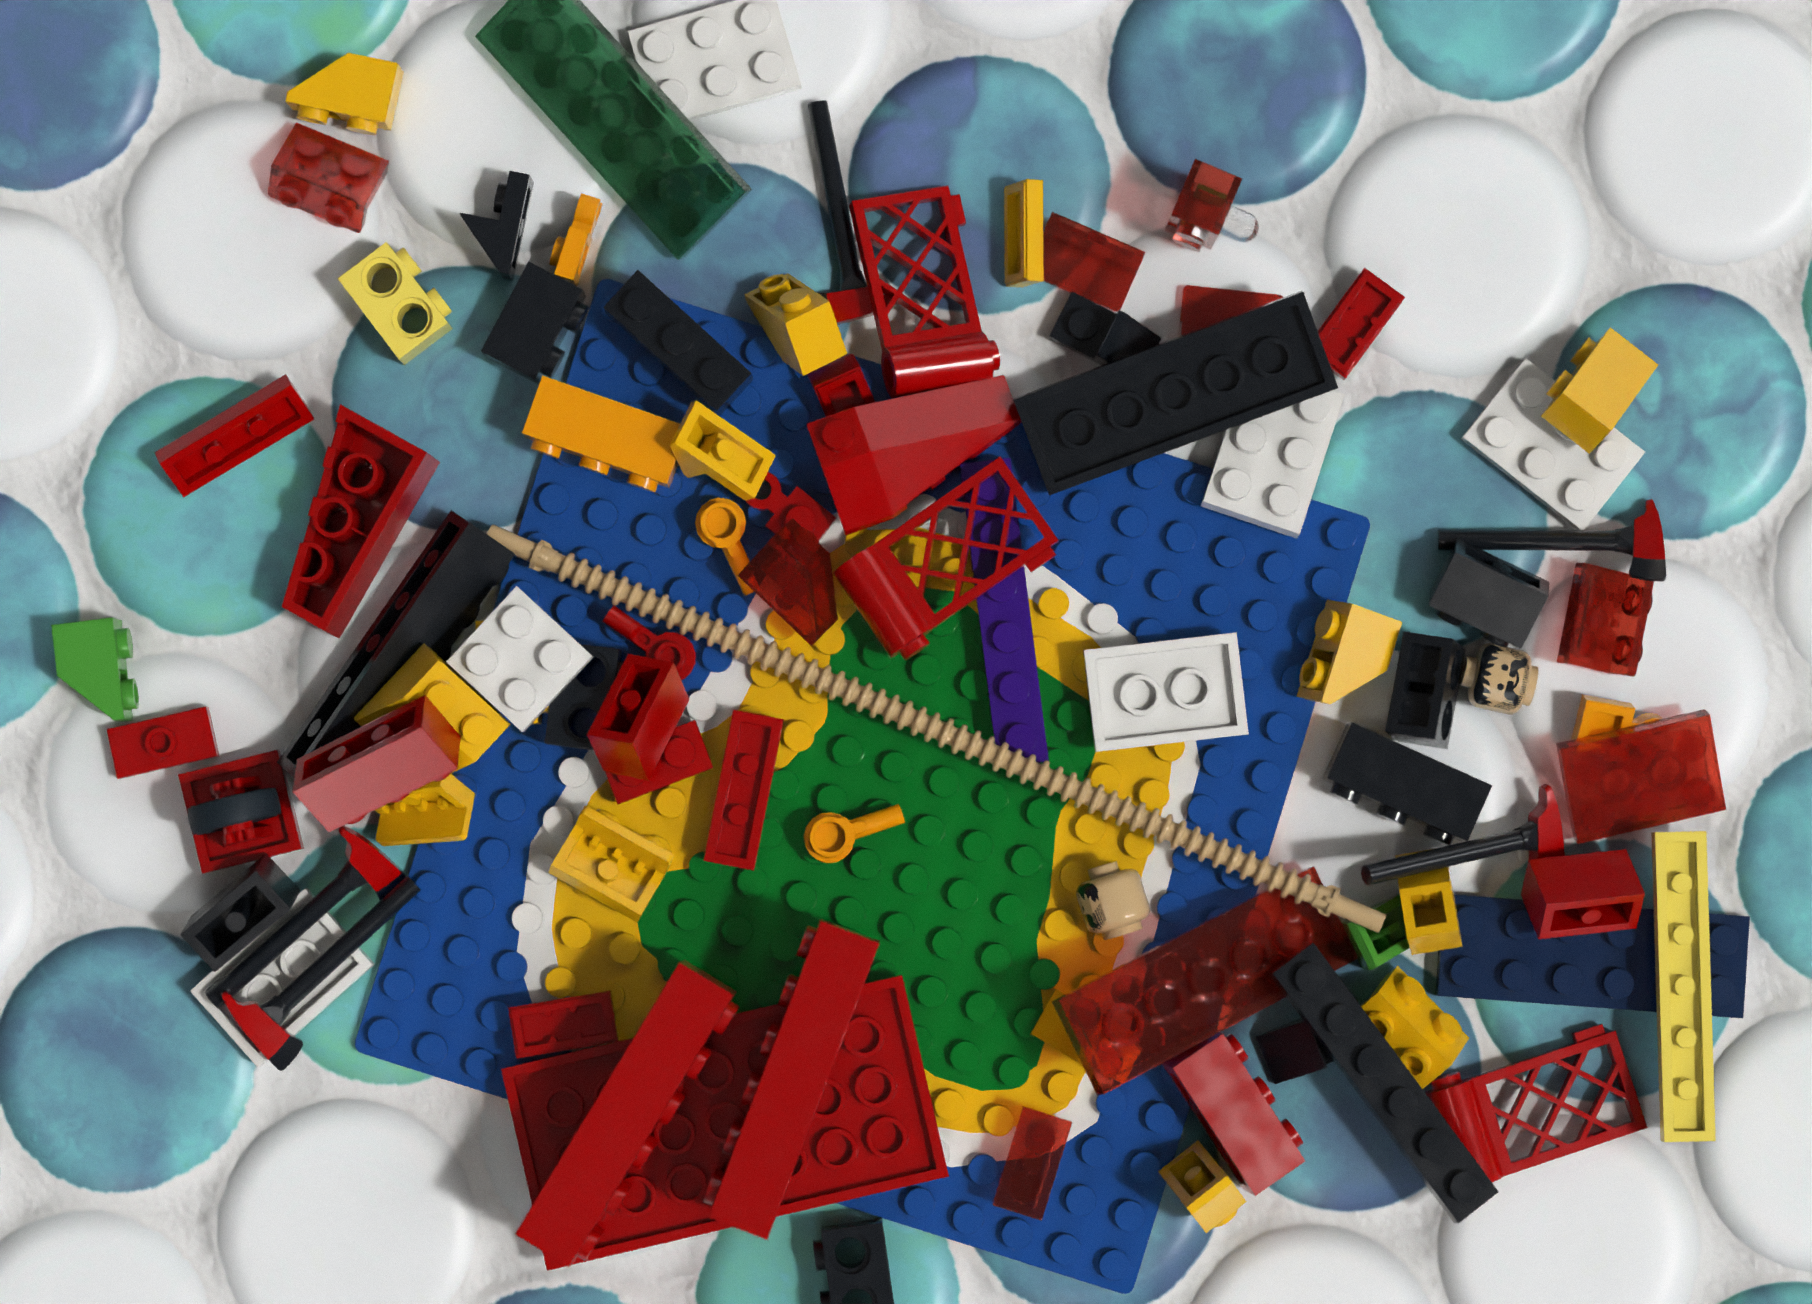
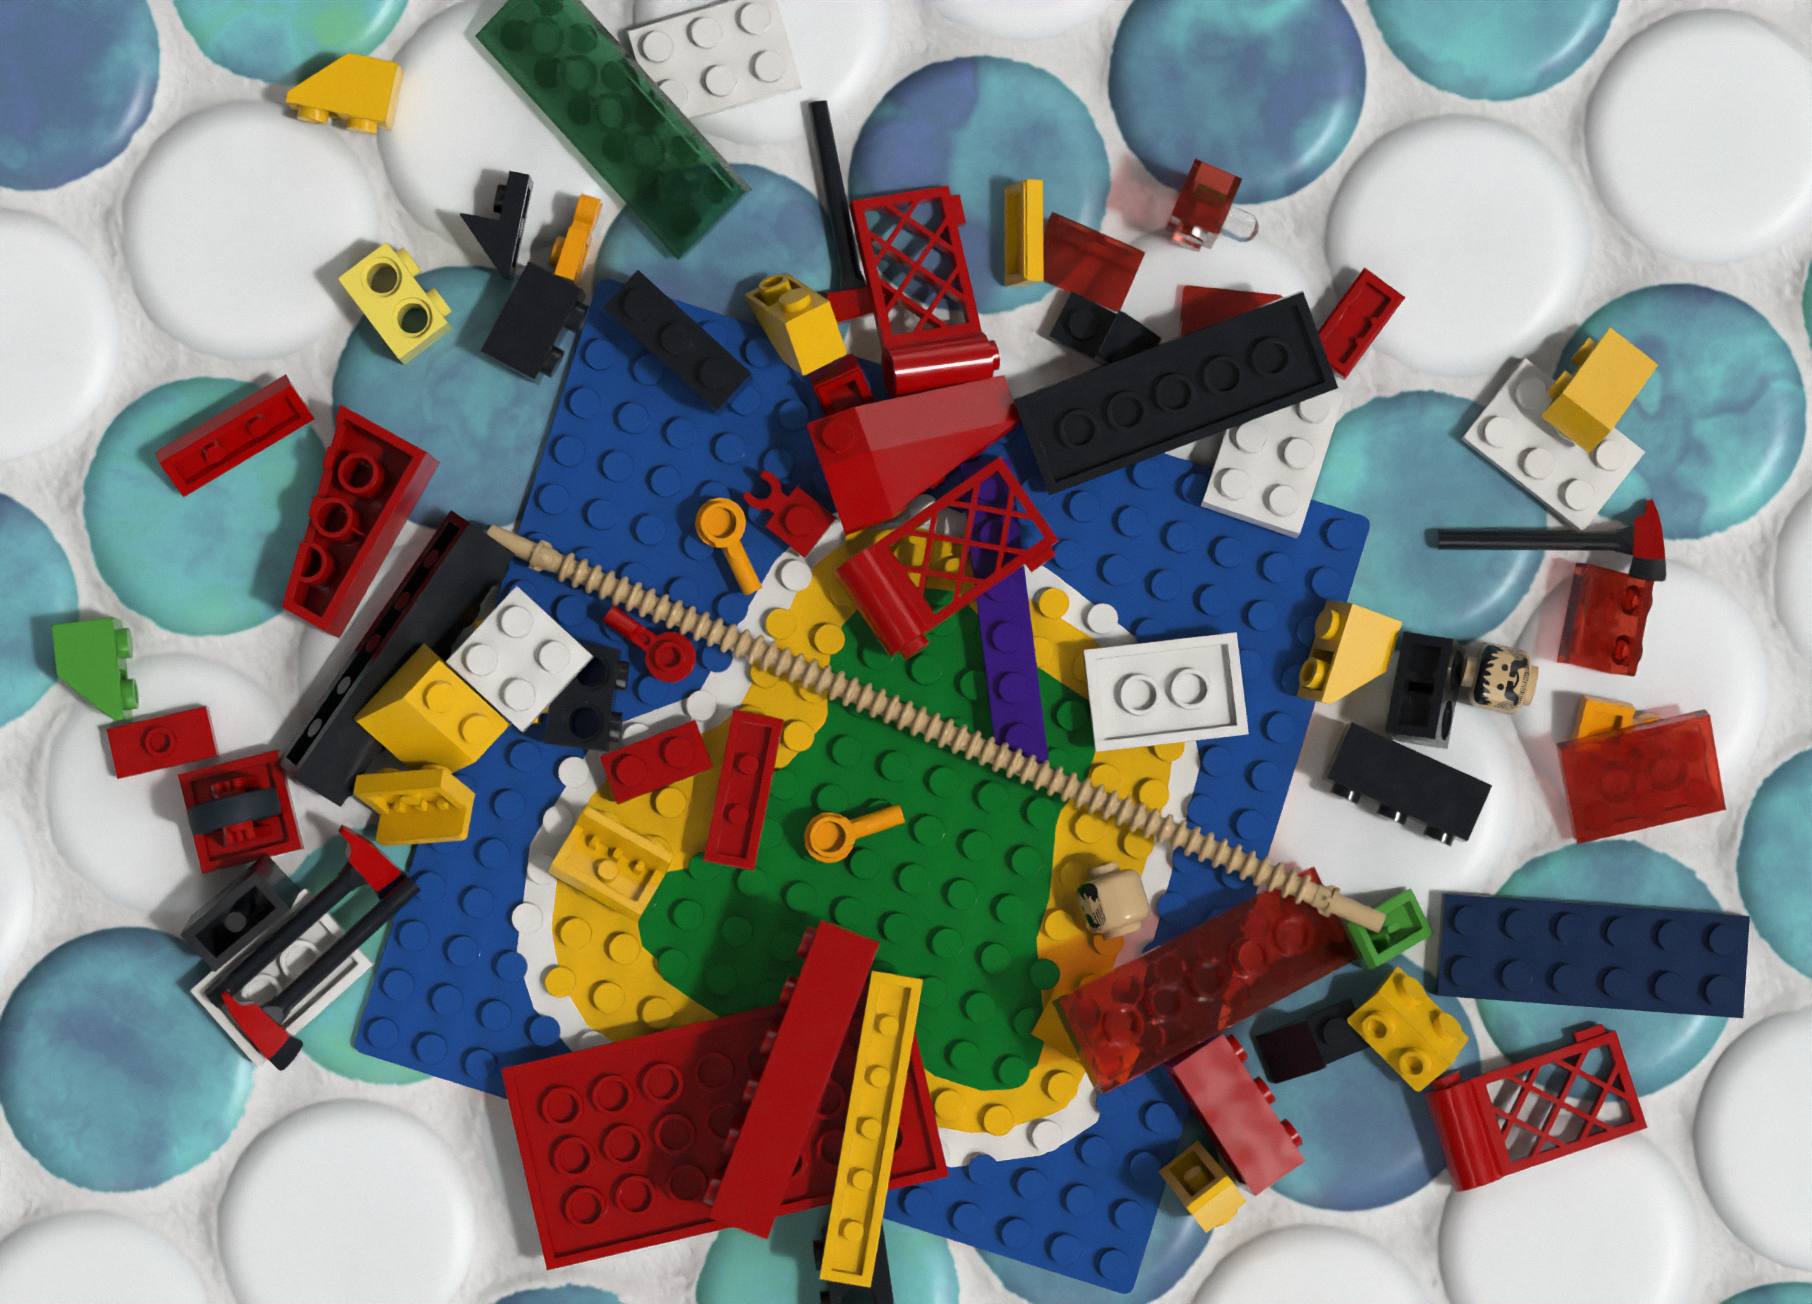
clear red bracket [268,122,389,233] -> none
brick [292,695,461,833] -> none
red plate [508,990,619,1059] -> none
red brick [515,960,740,1267] -> none
light orange brick [522,375,680,493] -> none
red brick [587,654,689,780] -> none
yellow slope [670,400,776,501] -> none
clear red slope [737,518,838,646] -> none
clear red plate [992,1106,1072,1221] -> none
black plate [1269,943,1499,1223] -> none
black piece [1361,784,1565,886] -> none
yellow slope [1395,848,1463,955] -> none
black brick [1428,538,1549,649] -> none
red brick [1521,849,1645,940] -> none
light yellow plate [1651,831,1716,1142] -> none
none -> yellow plate [819,970,923,1288]

